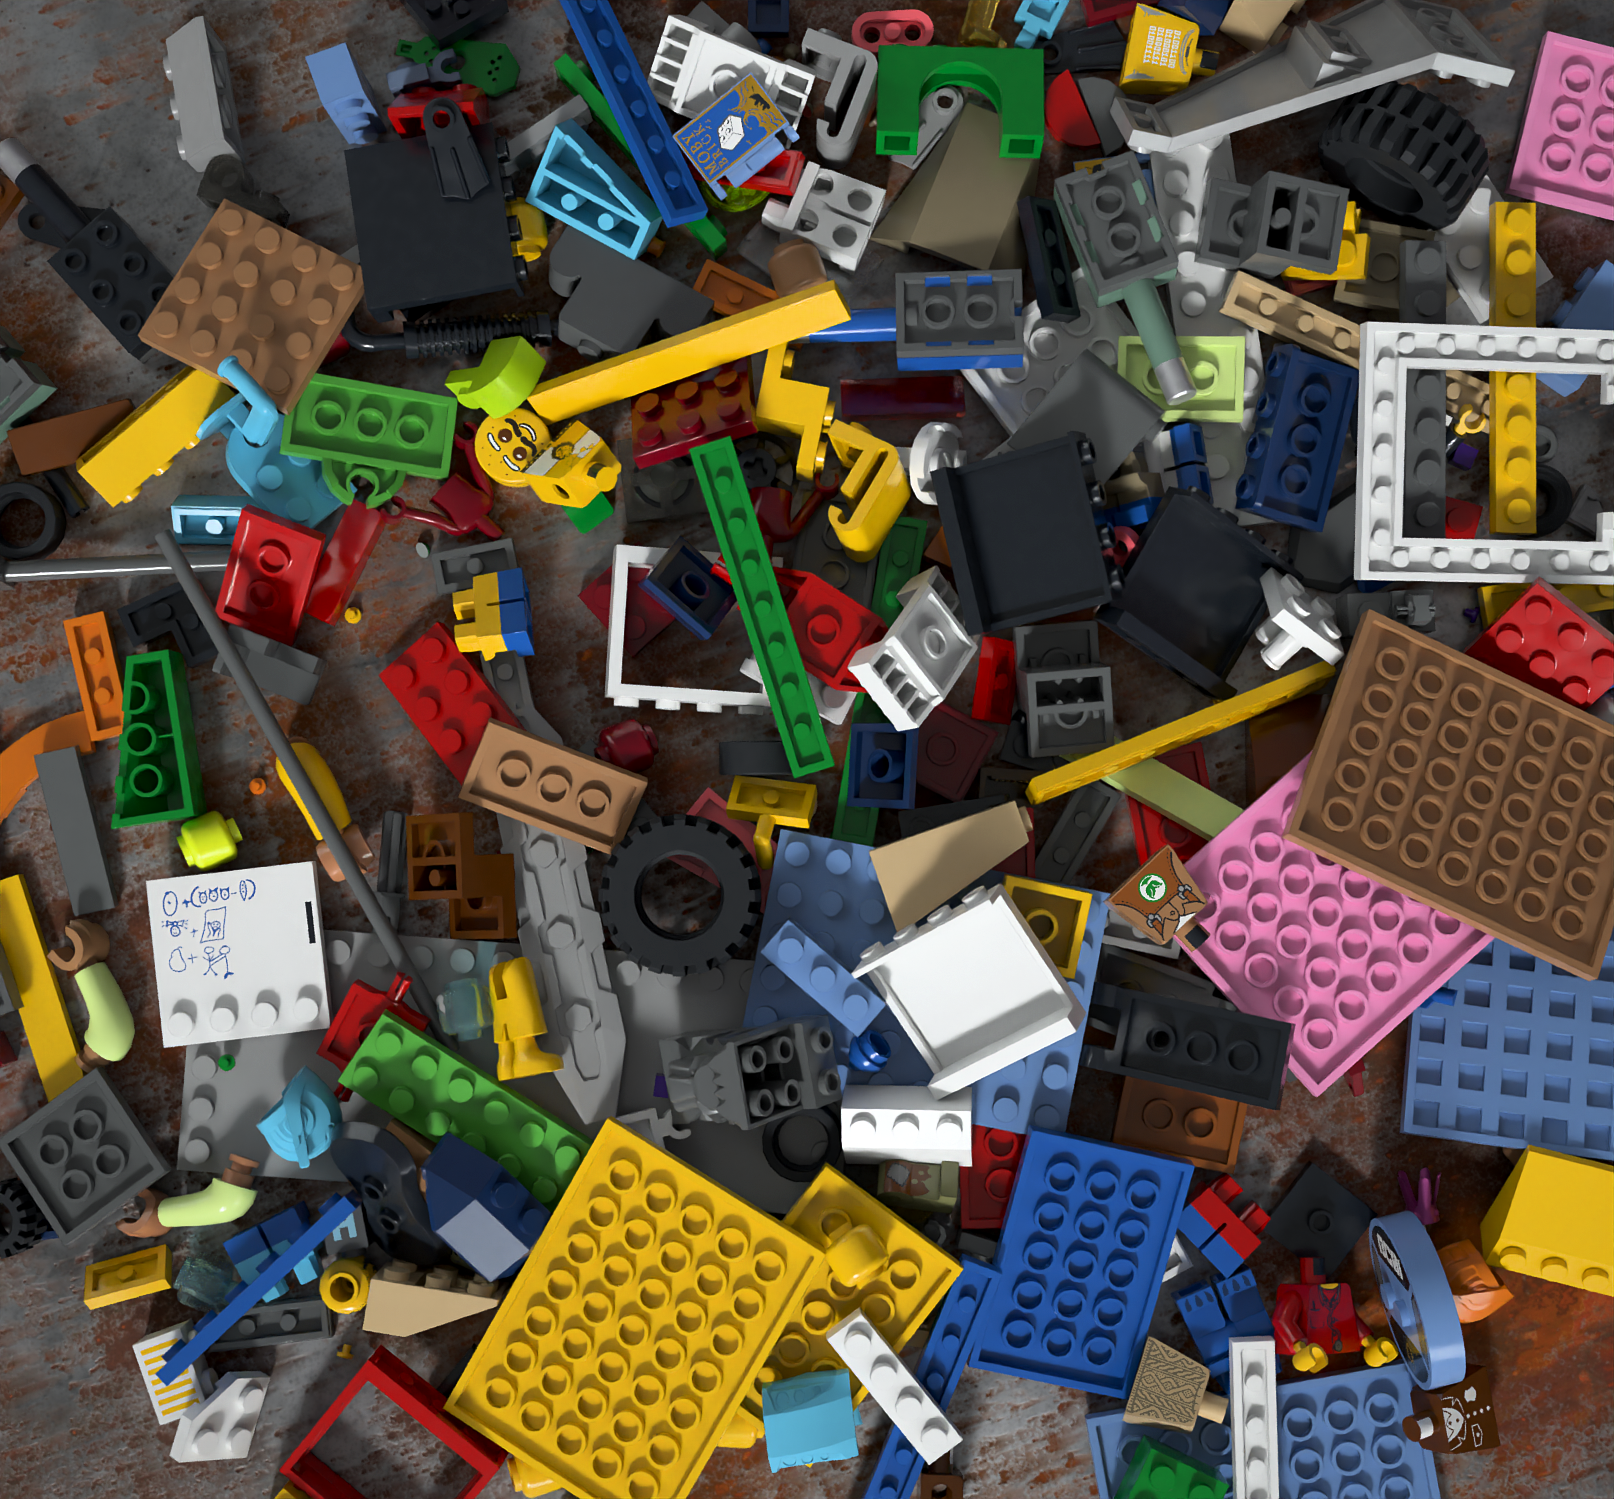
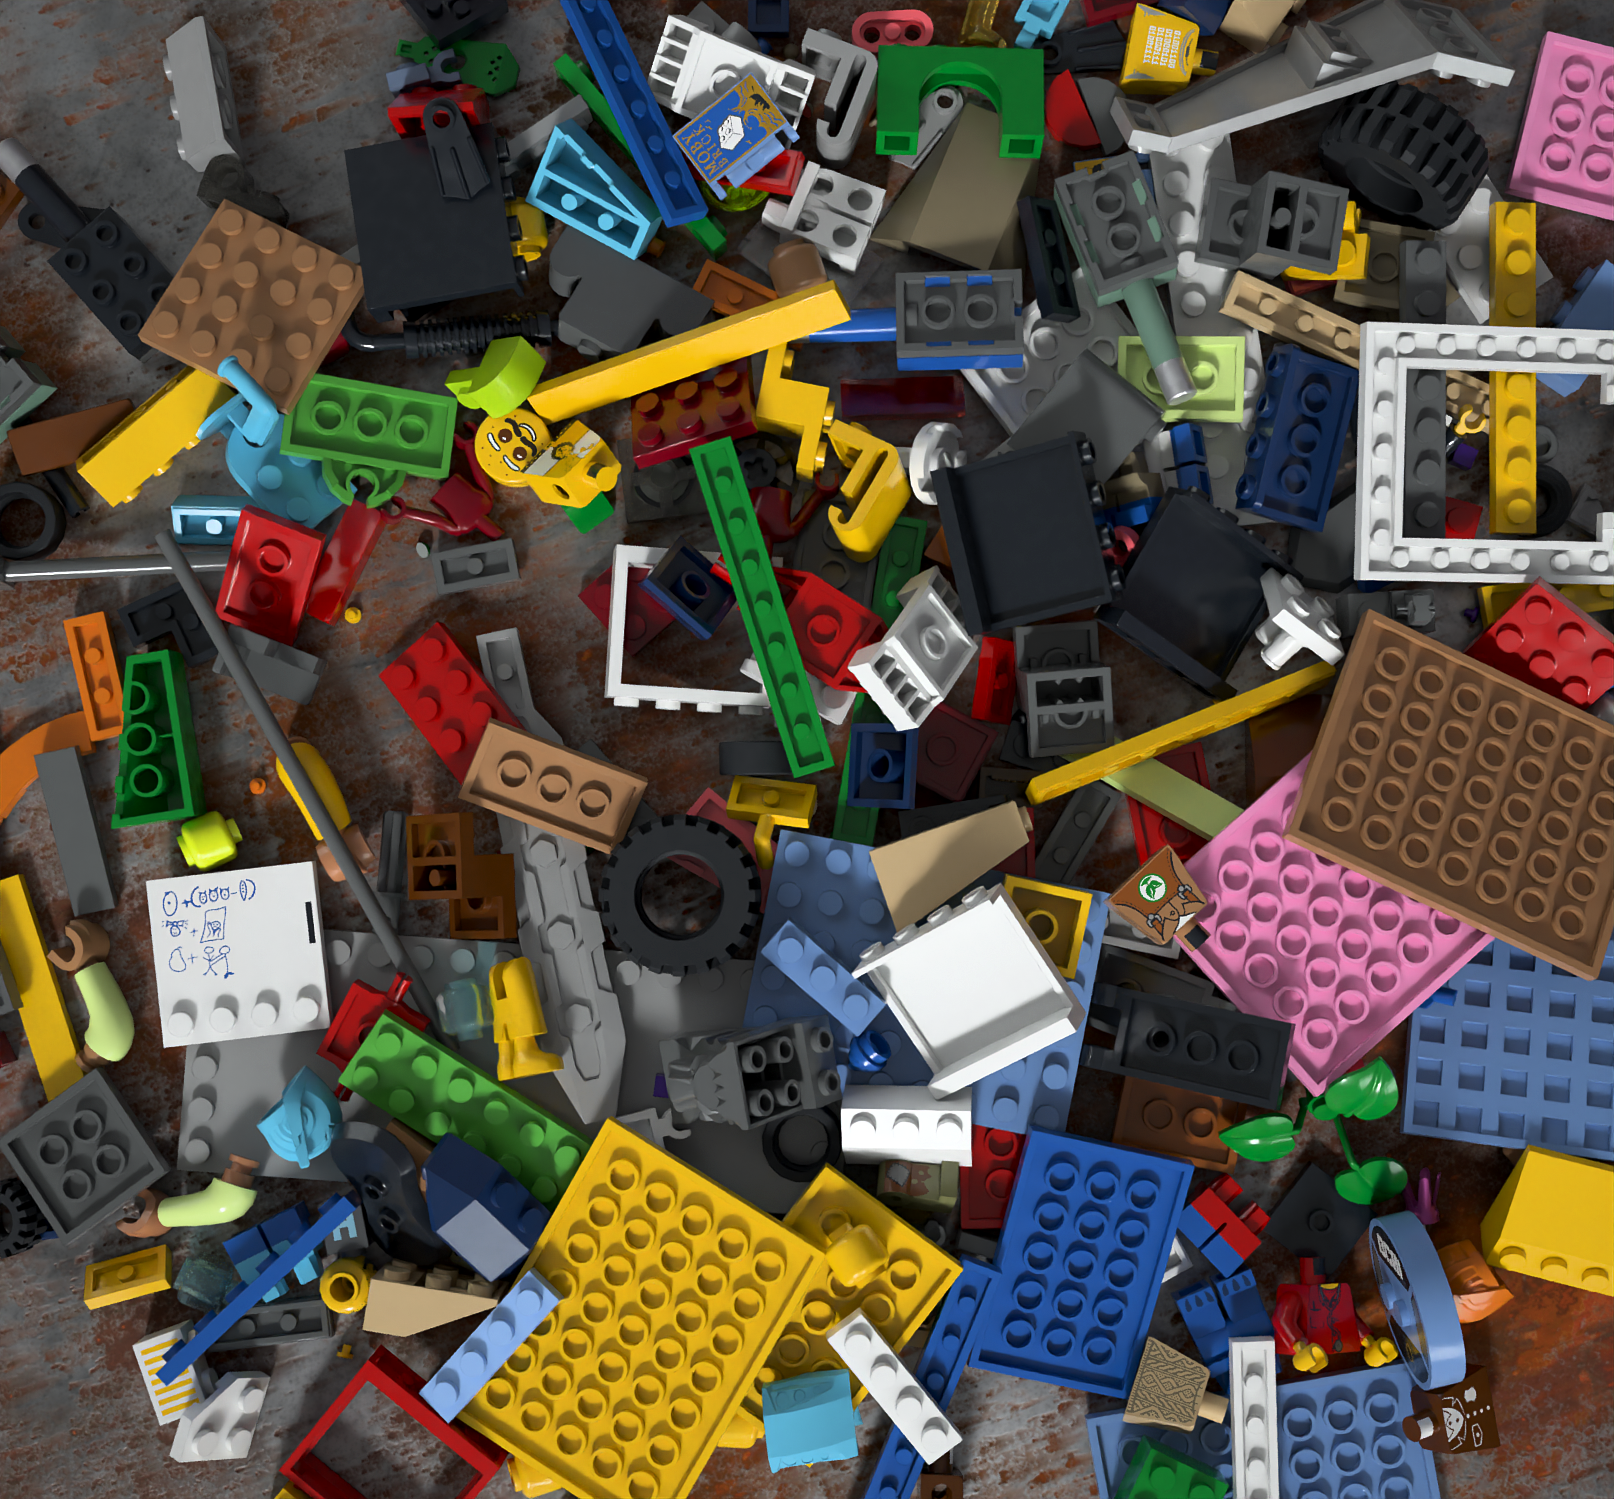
green piece [218,1054,236,1071] -> none
medium blue brick [305,42,387,144] -> none
hips [452,567,535,661] -> none
dark red head [594,718,659,774] -> none
none -> light blue plate [419,1267,564,1423]
none -> green plant [1218,1056,1408,1205]

